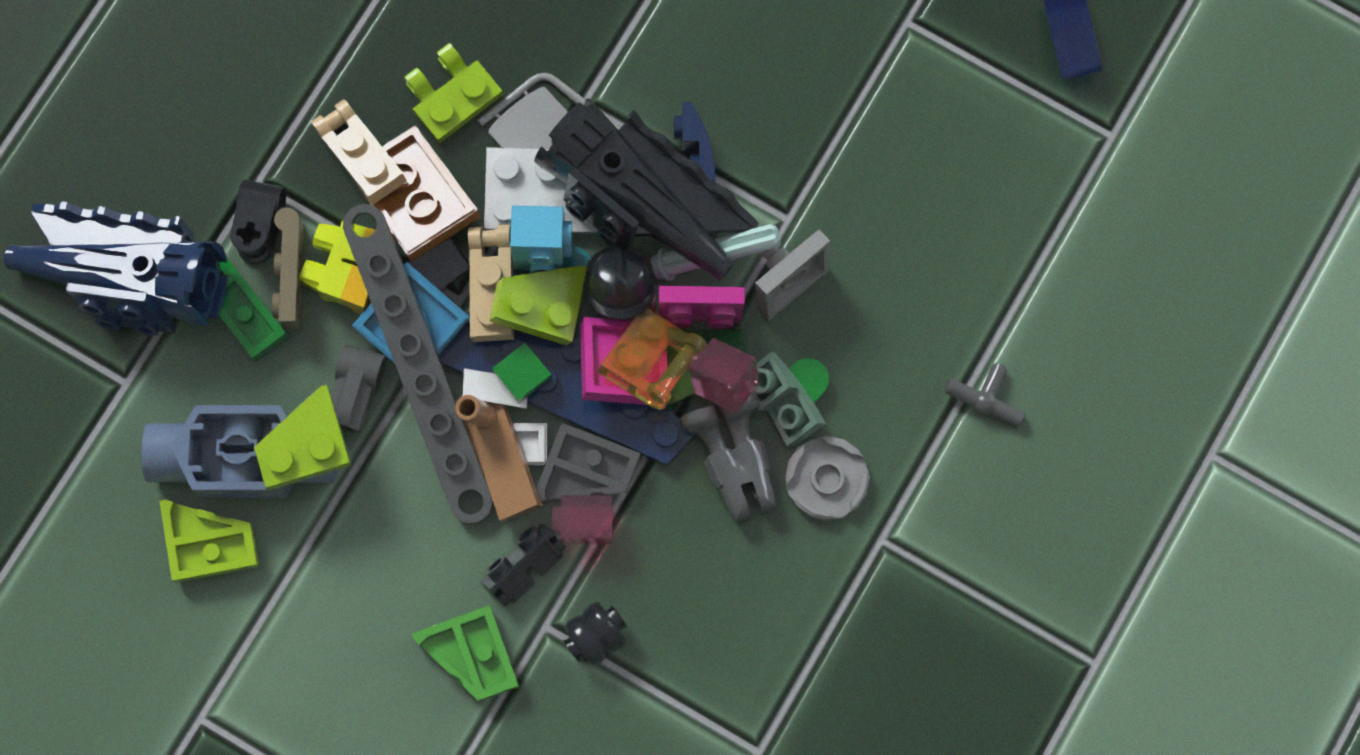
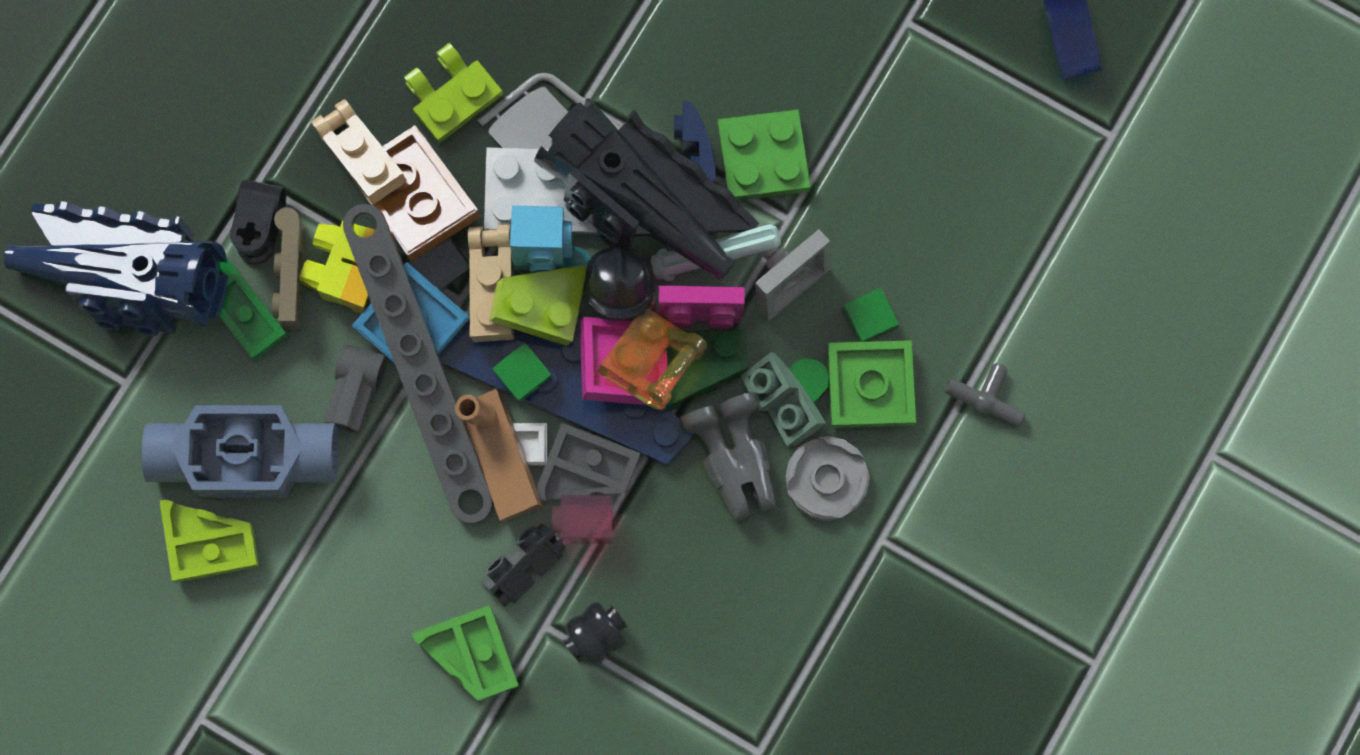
lime wing [254,384,351,491] -> none
white sticker [463,368,527,408] -> none
clear pink brick [689,338,759,413] -> none
none -> bright green plate [717,109,810,201]
none -> bright green plate [827,340,916,428]
none -> green tile [842,288,899,342]

